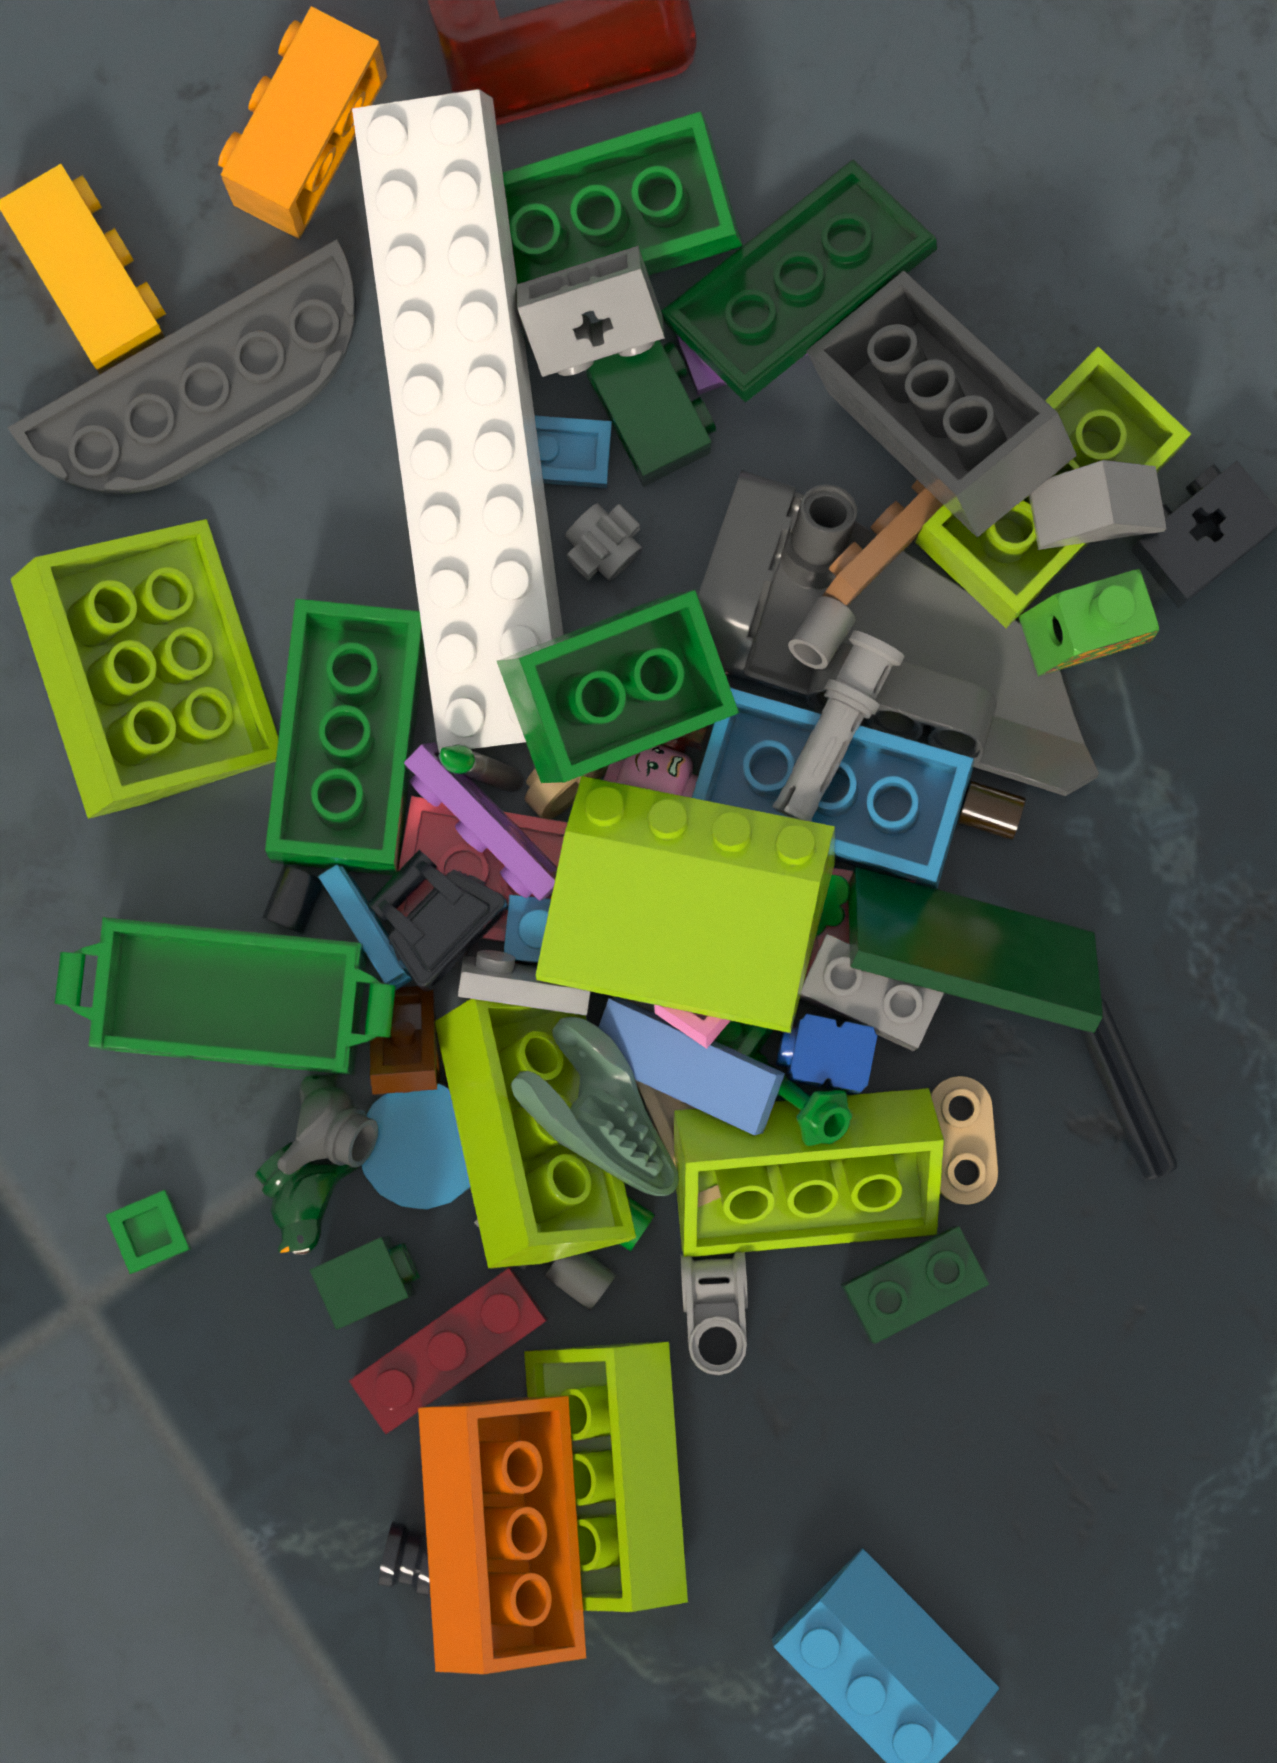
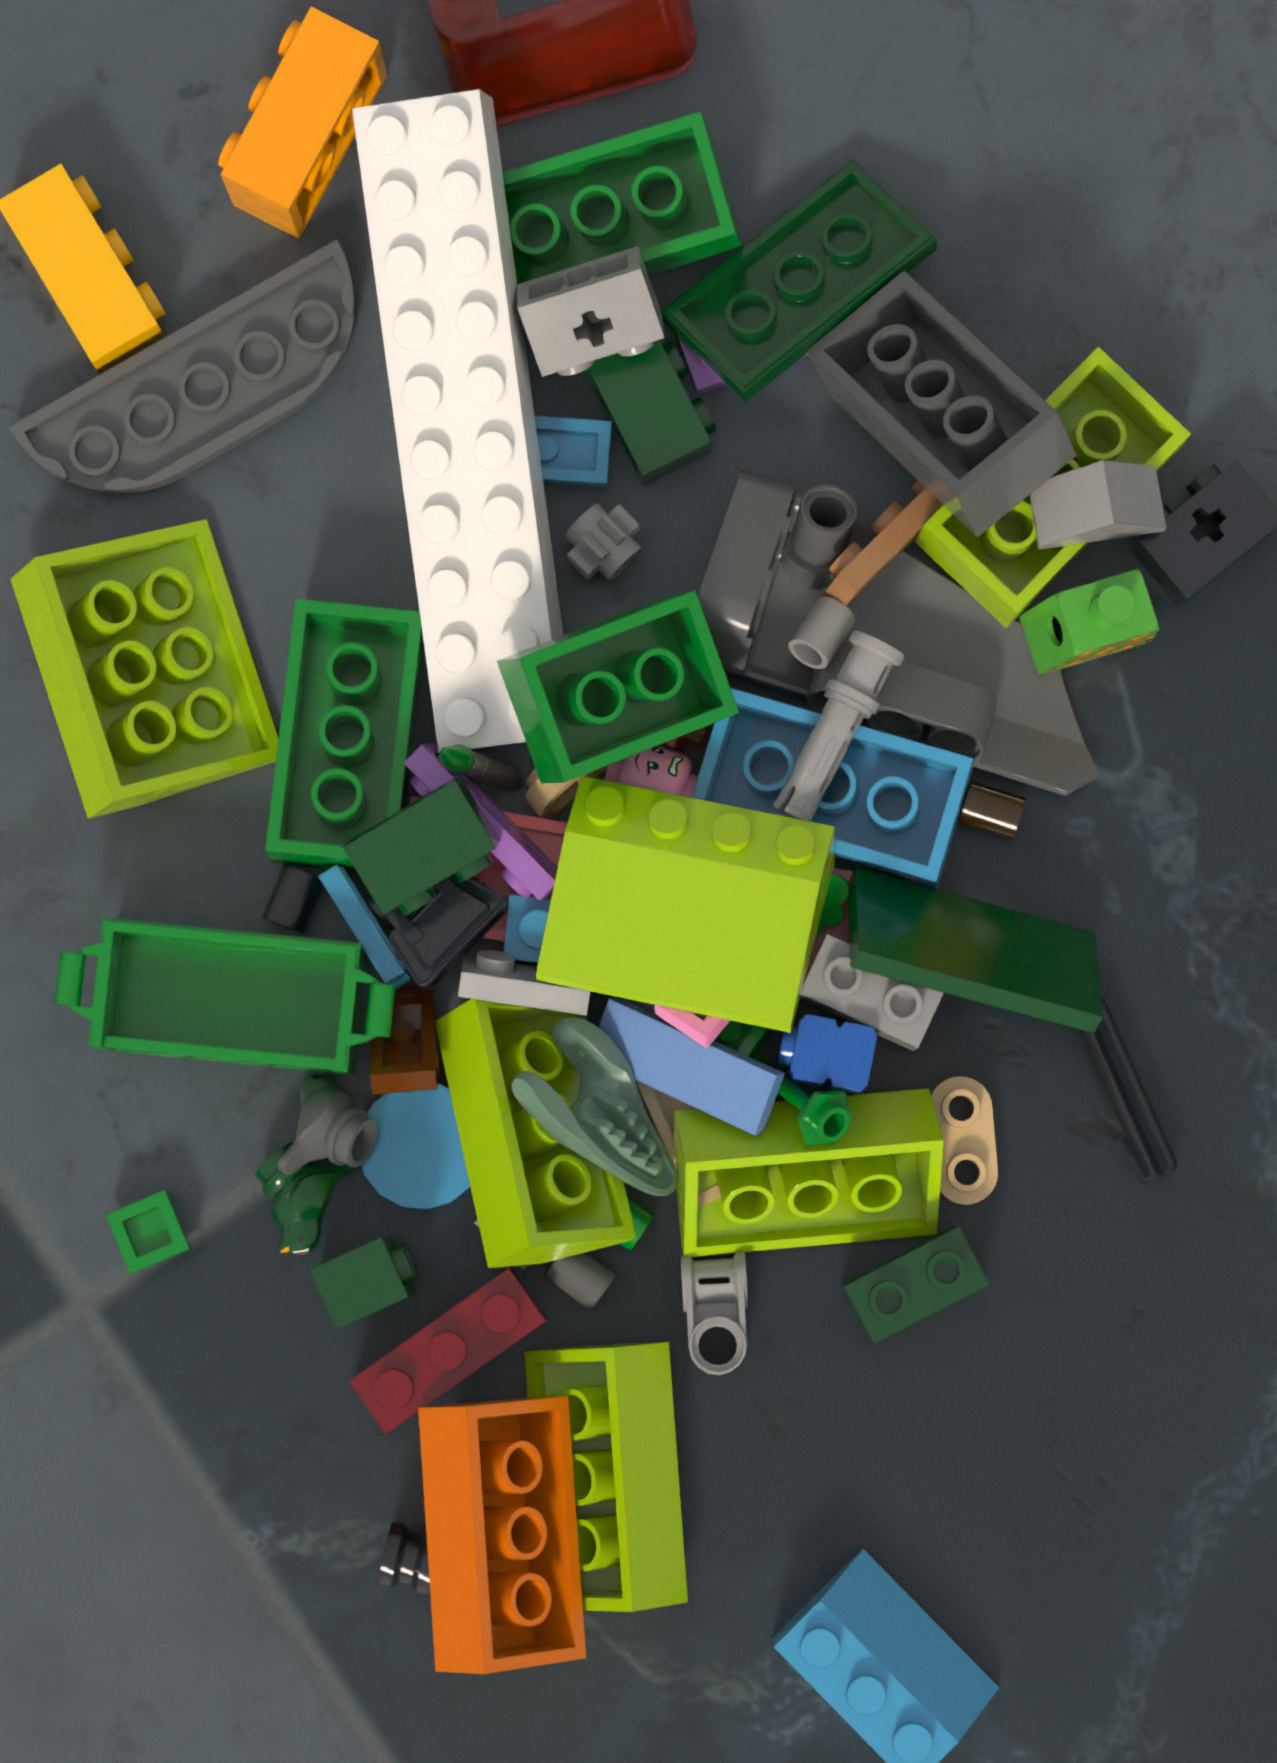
none -> dark green brick [342,775,500,916]

